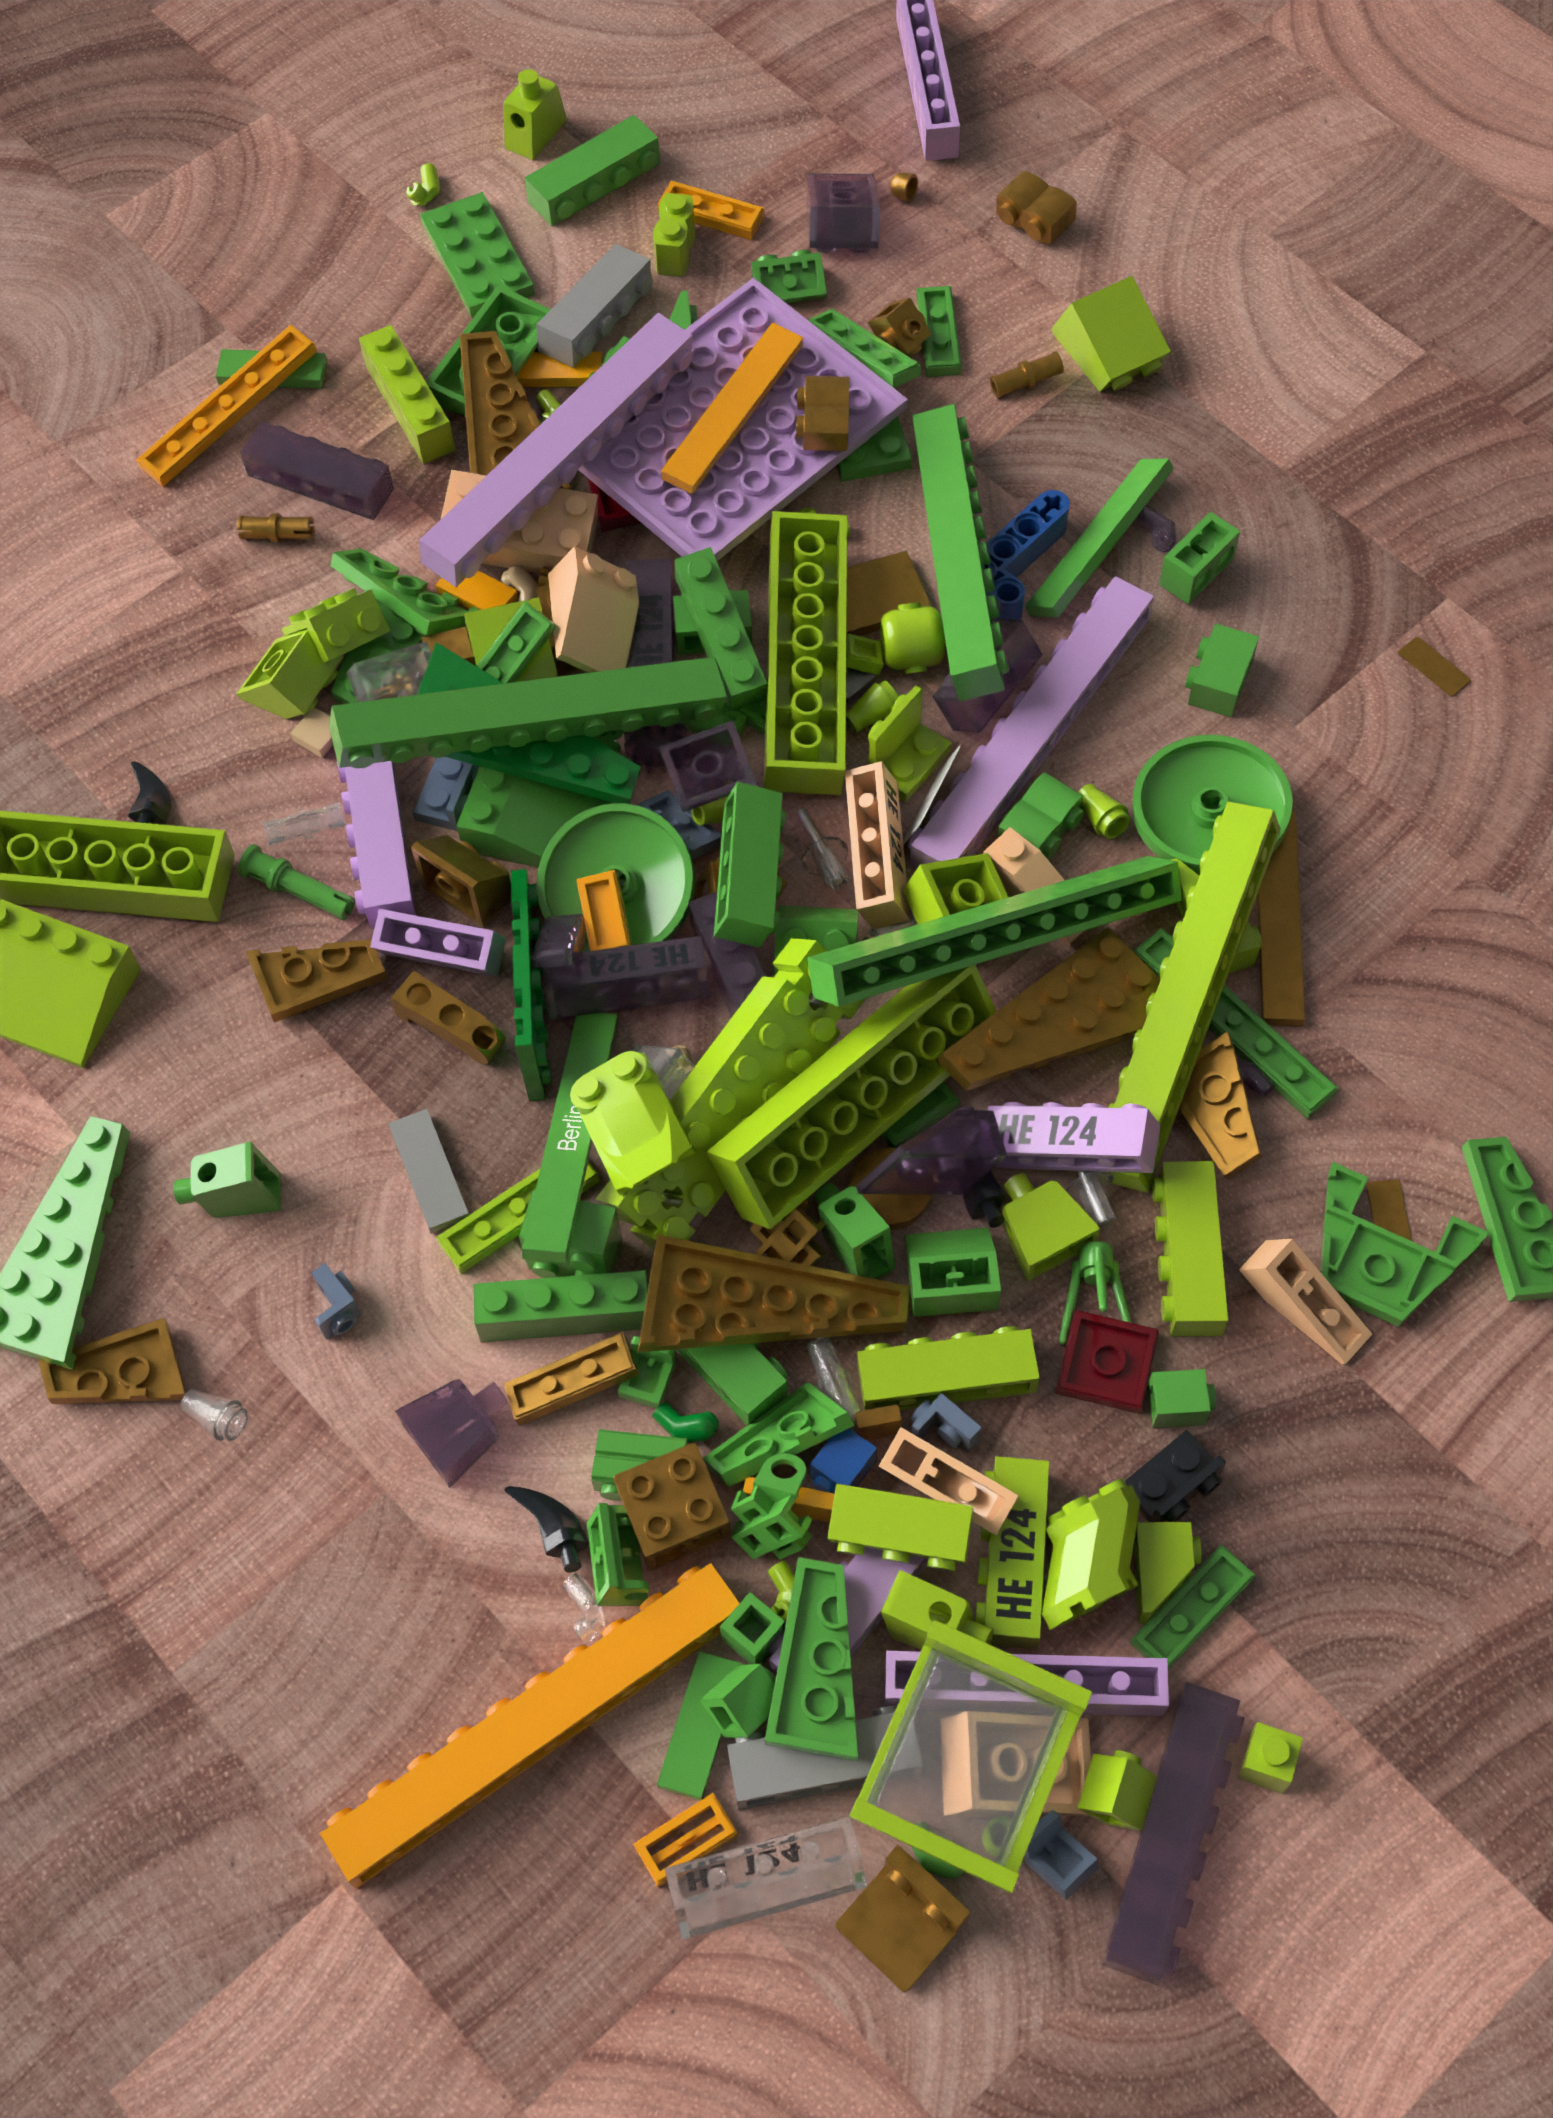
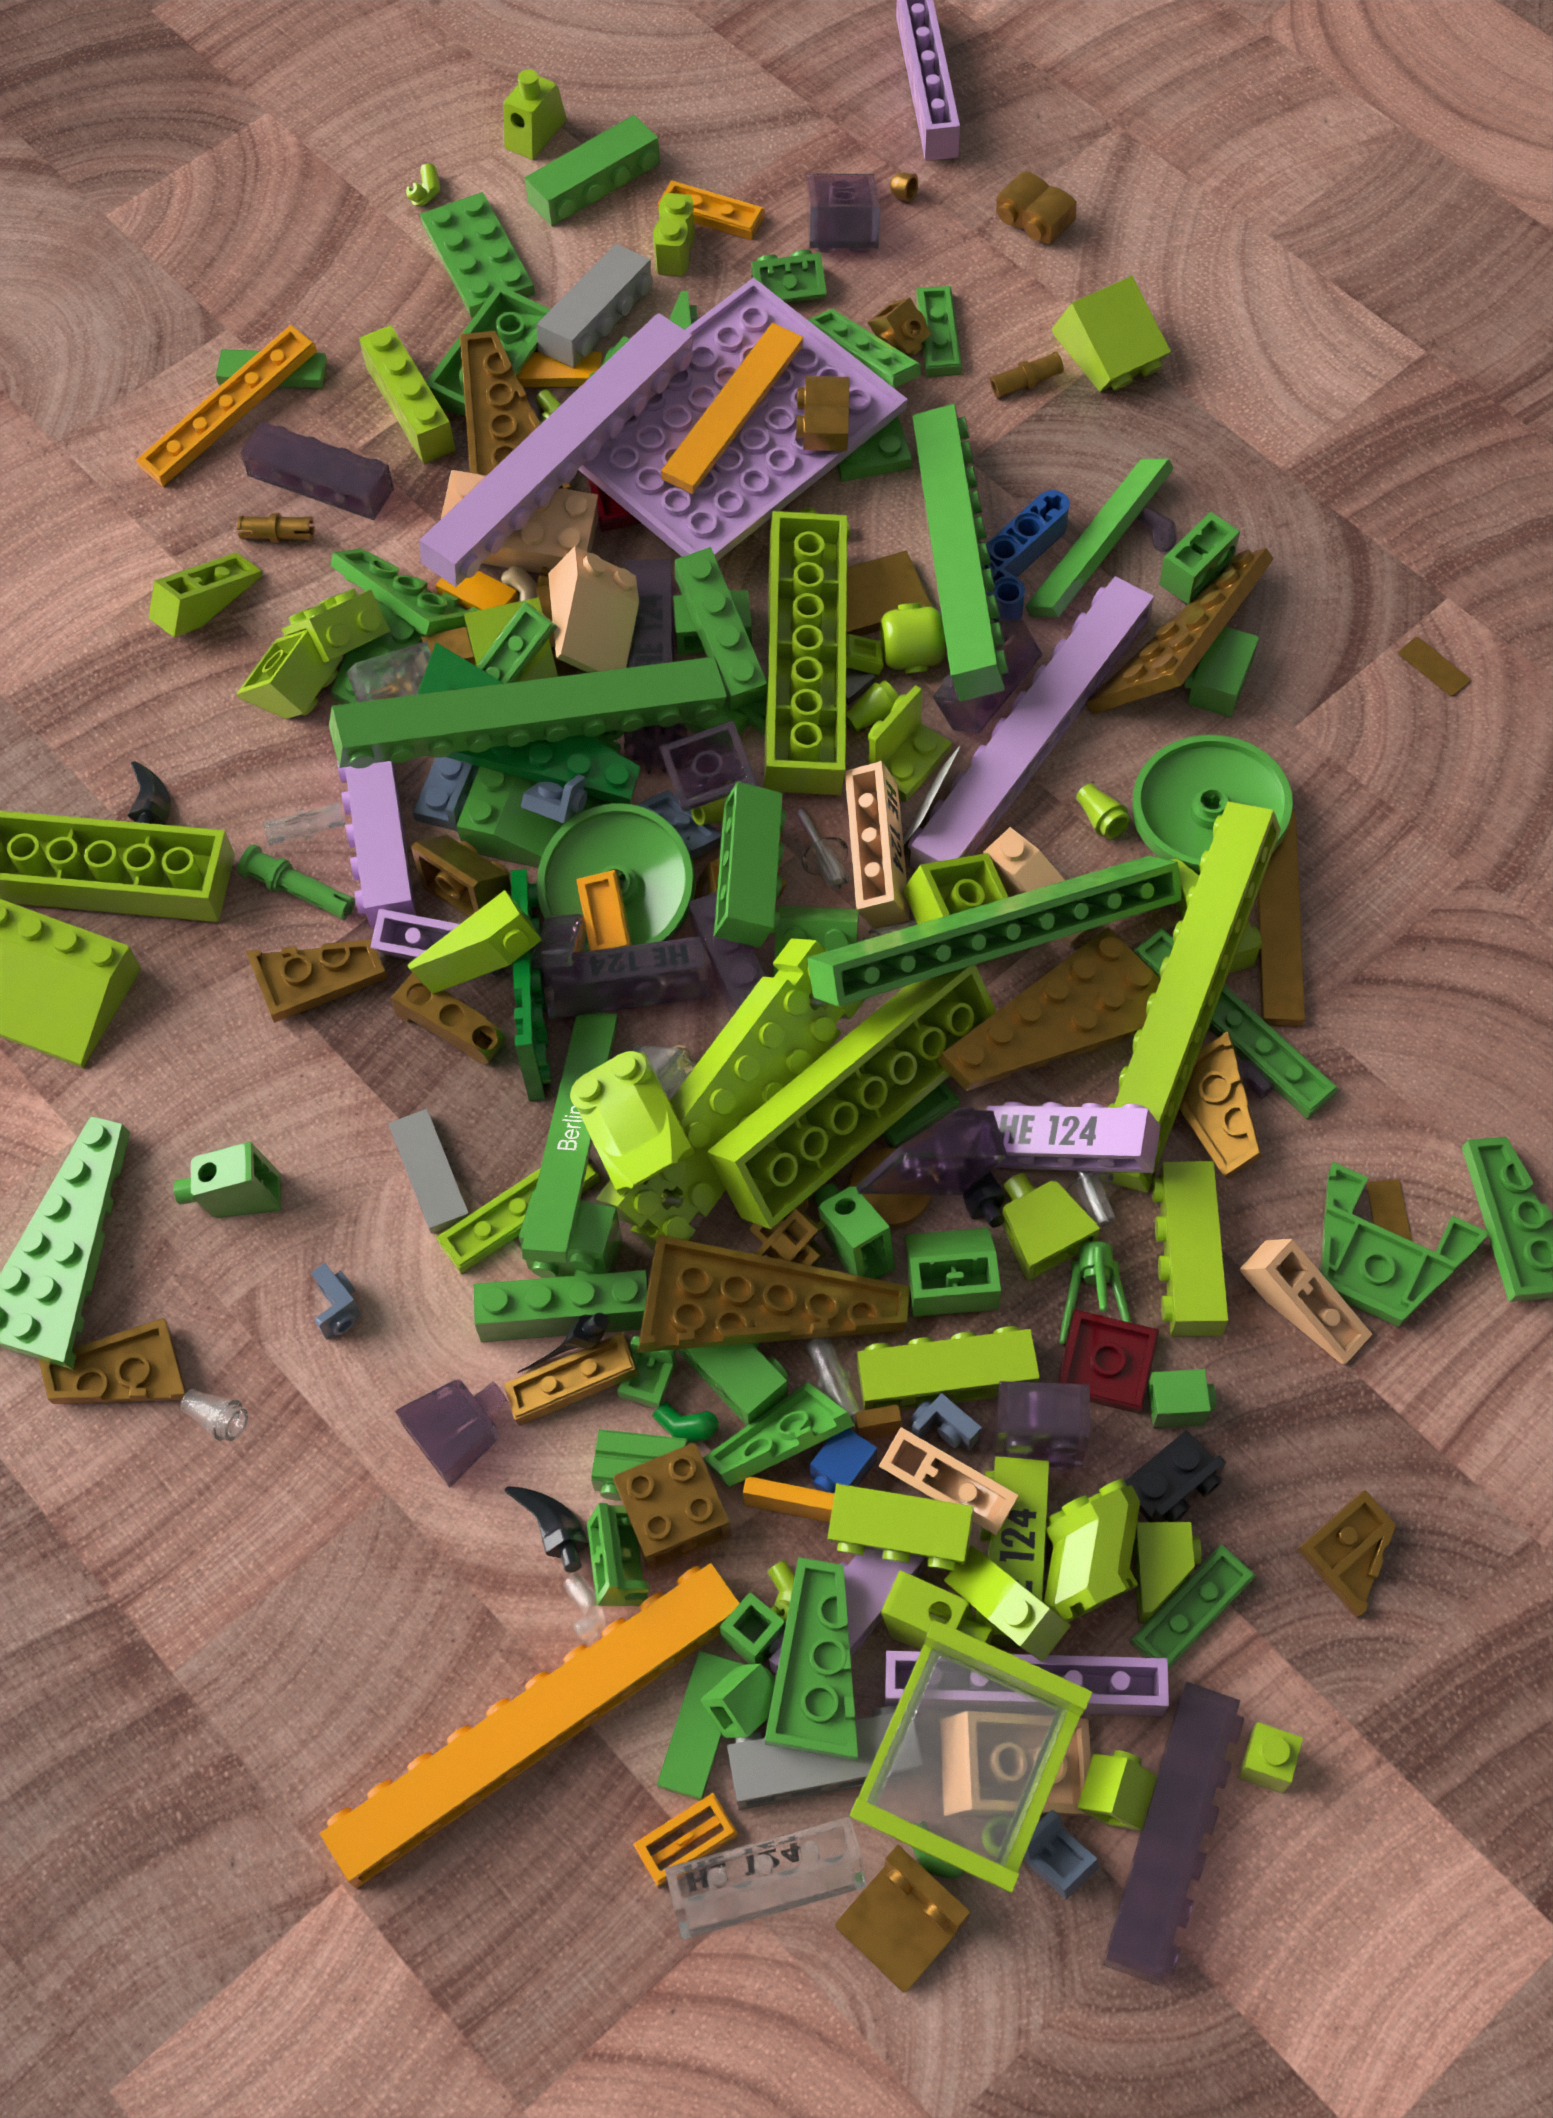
tan tile [290,707,333,758] -> none
bright green piece [731,1453,812,1559] -> none
bright green brick [998,772,1084,858] -> none
none -> lime slope [148,552,262,637]
none -> lime slope [408,890,542,994]
none -> black bar [517,1312,609,1373]
none -> sand blue bracket [521,774,588,823]
none -> lime slope [944,1545,1071,1663]
none -> brick [994,1381,1090,1470]
none -> pearl gold wing [1086,547,1274,714]
none -> pearl gold wing [1297,1490,1396,1617]

